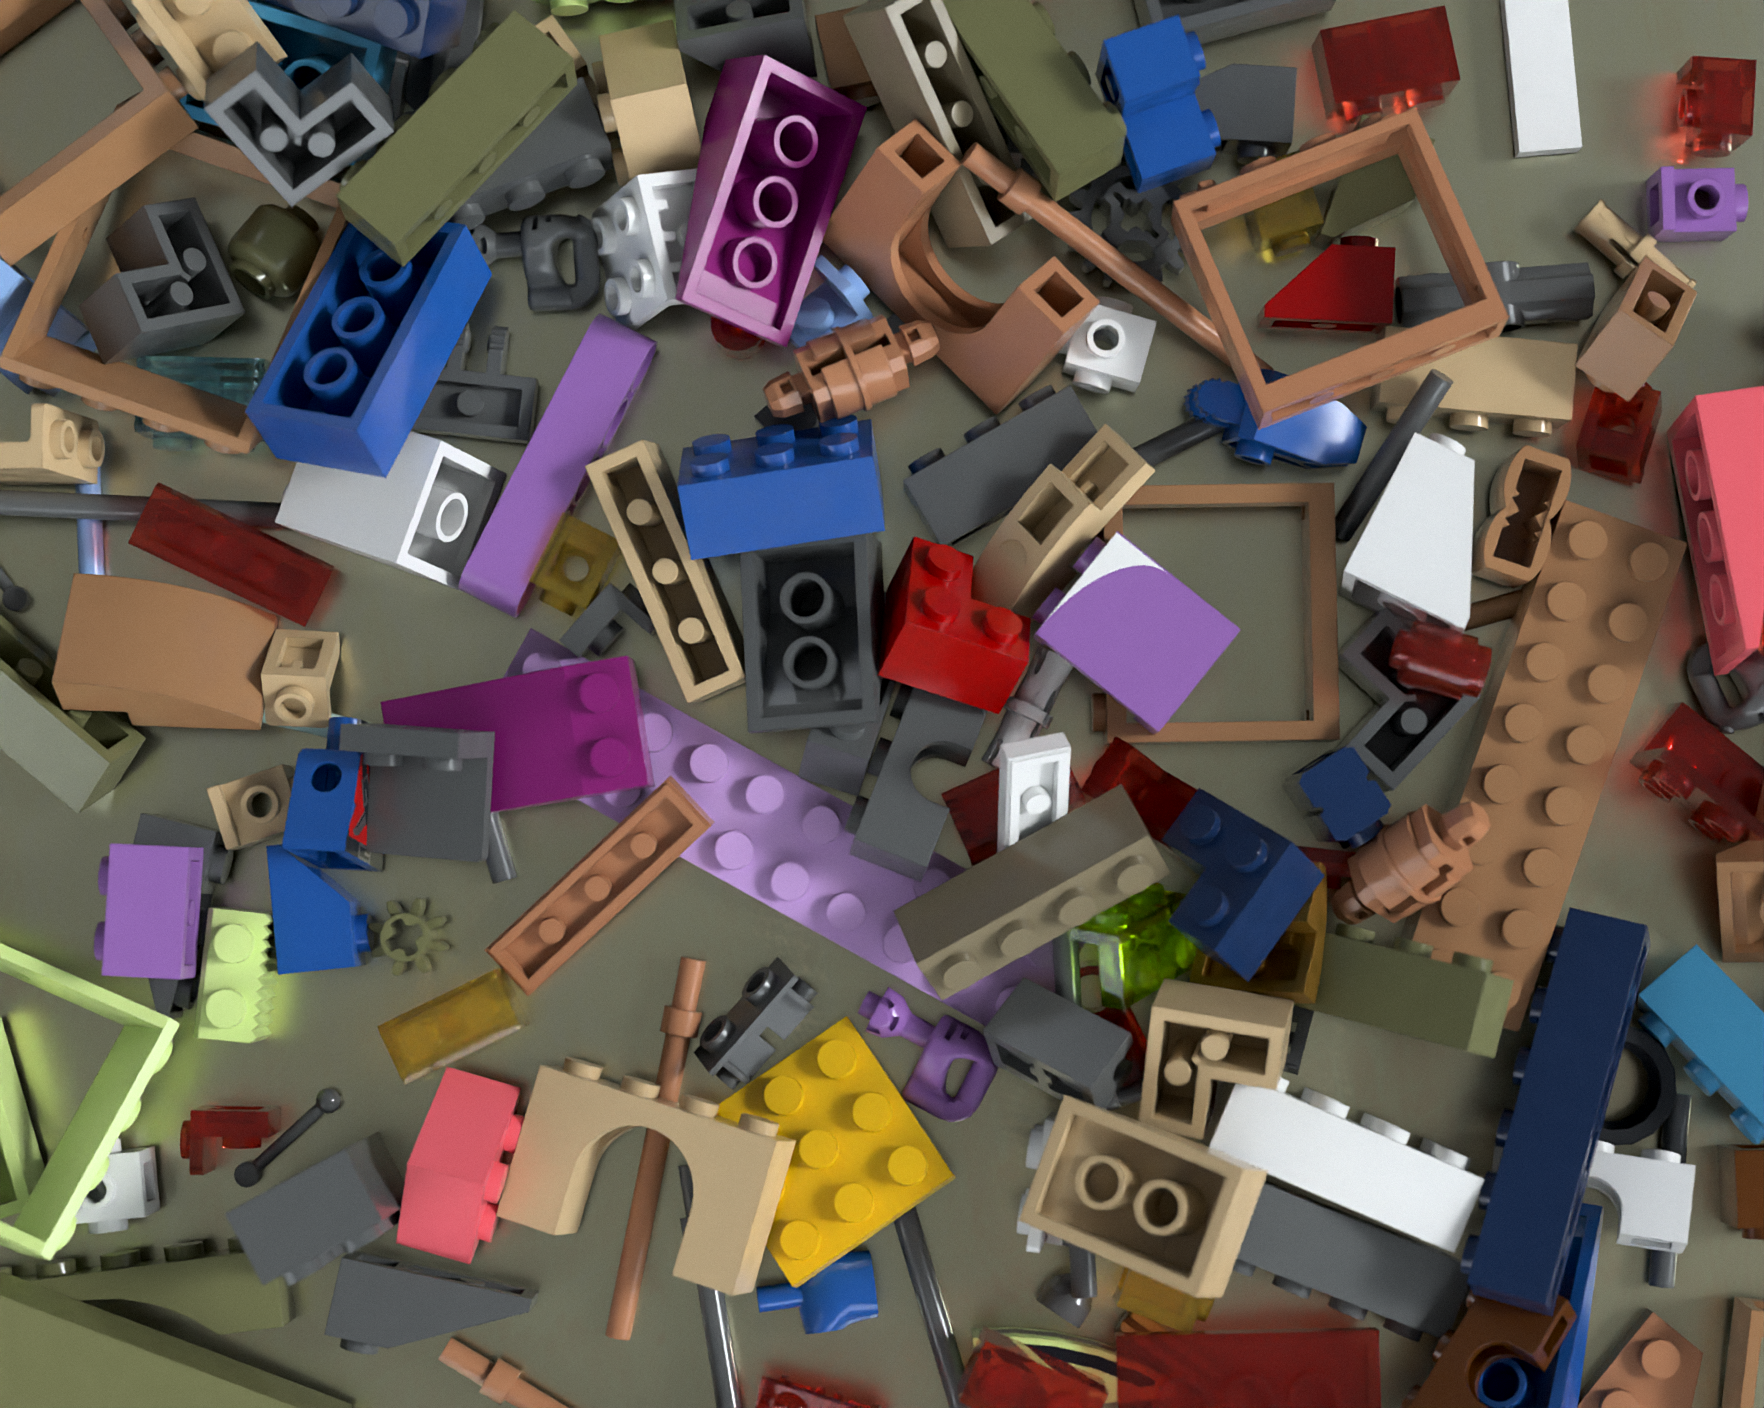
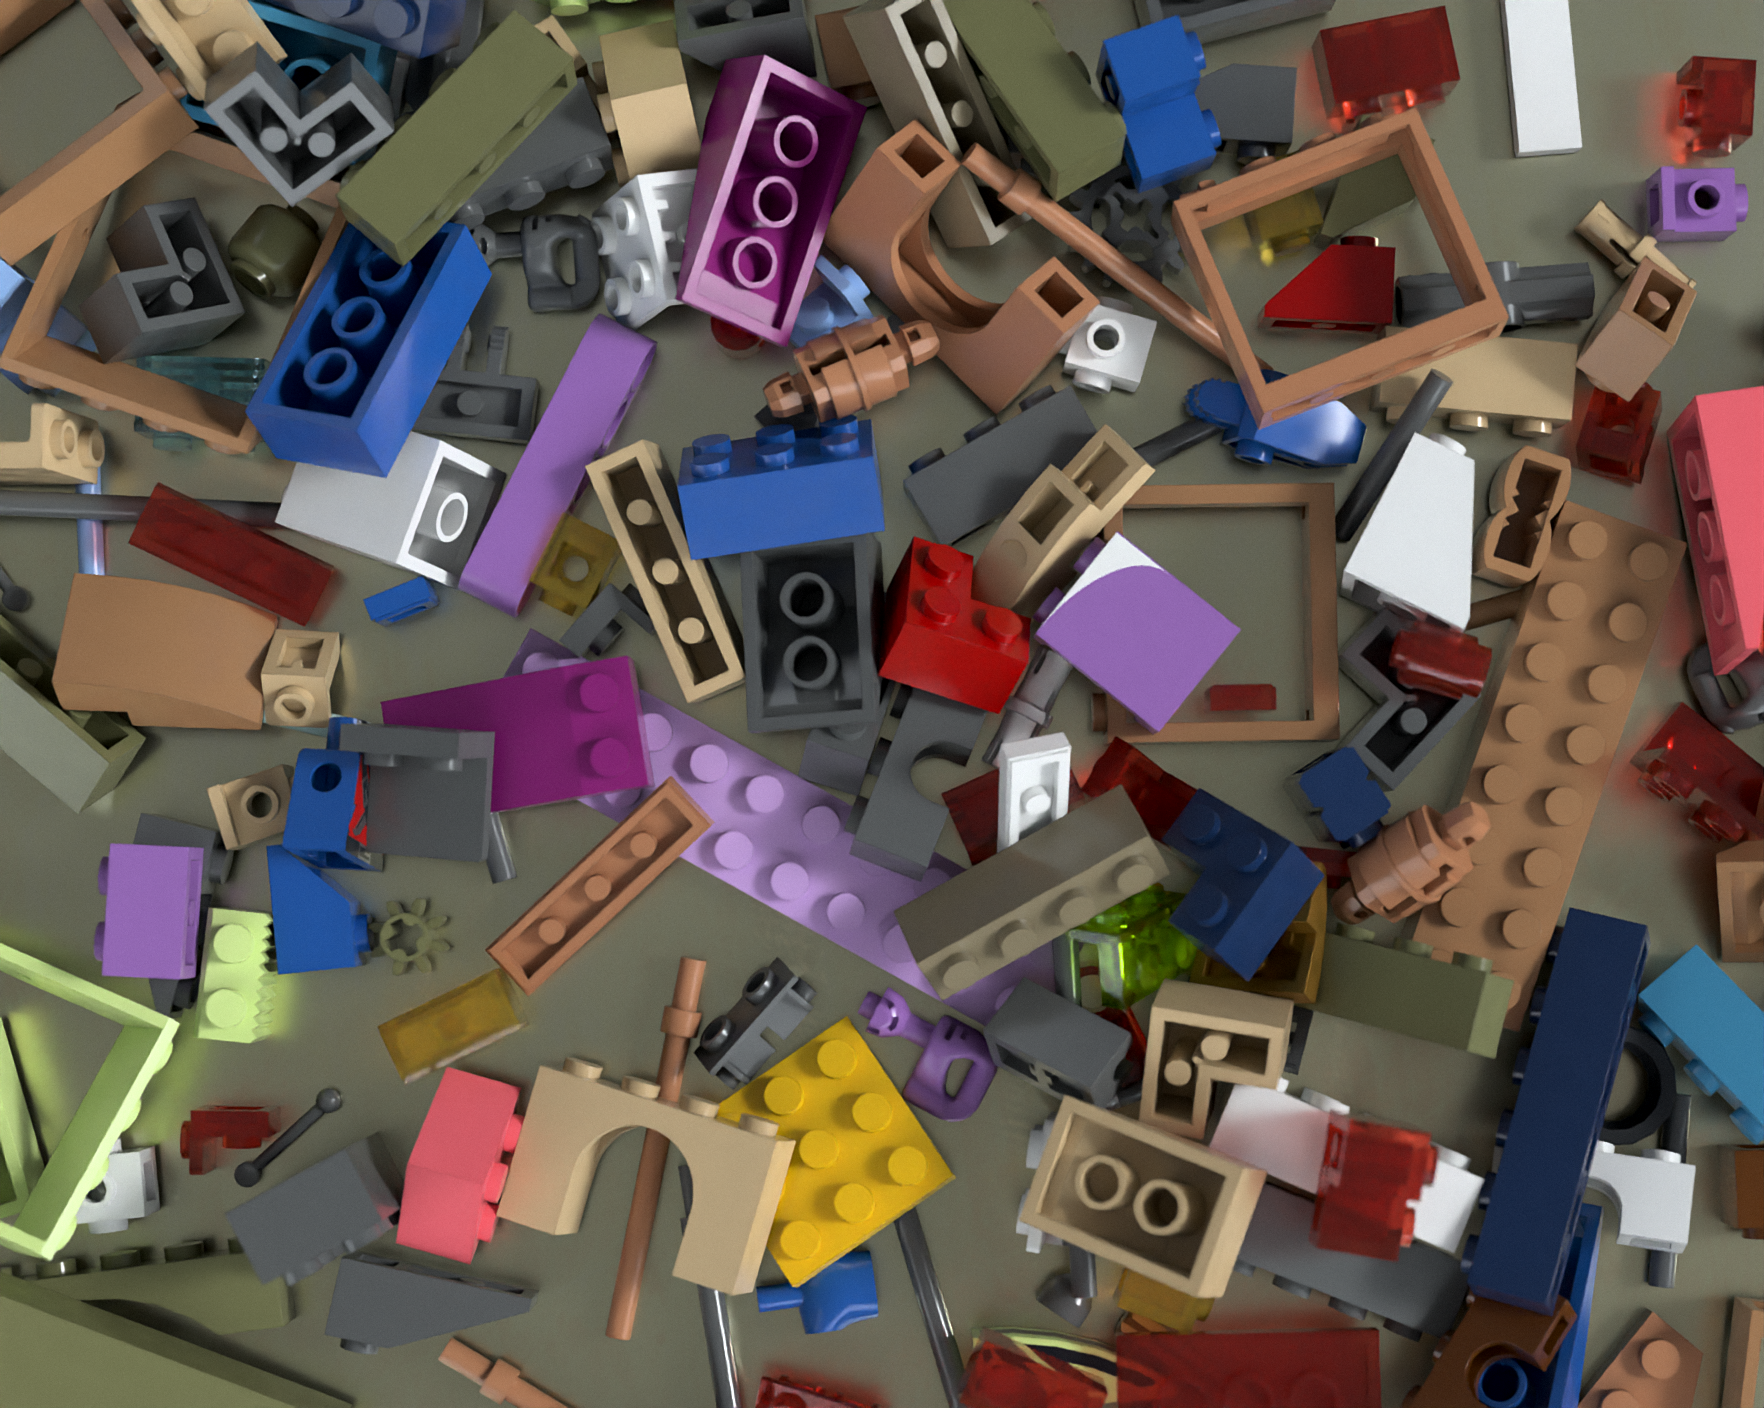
none -> blue tile [363,575,440,627]
none -> clear red tile [1204,684,1277,714]
none -> clear red brick [1308,1108,1438,1262]

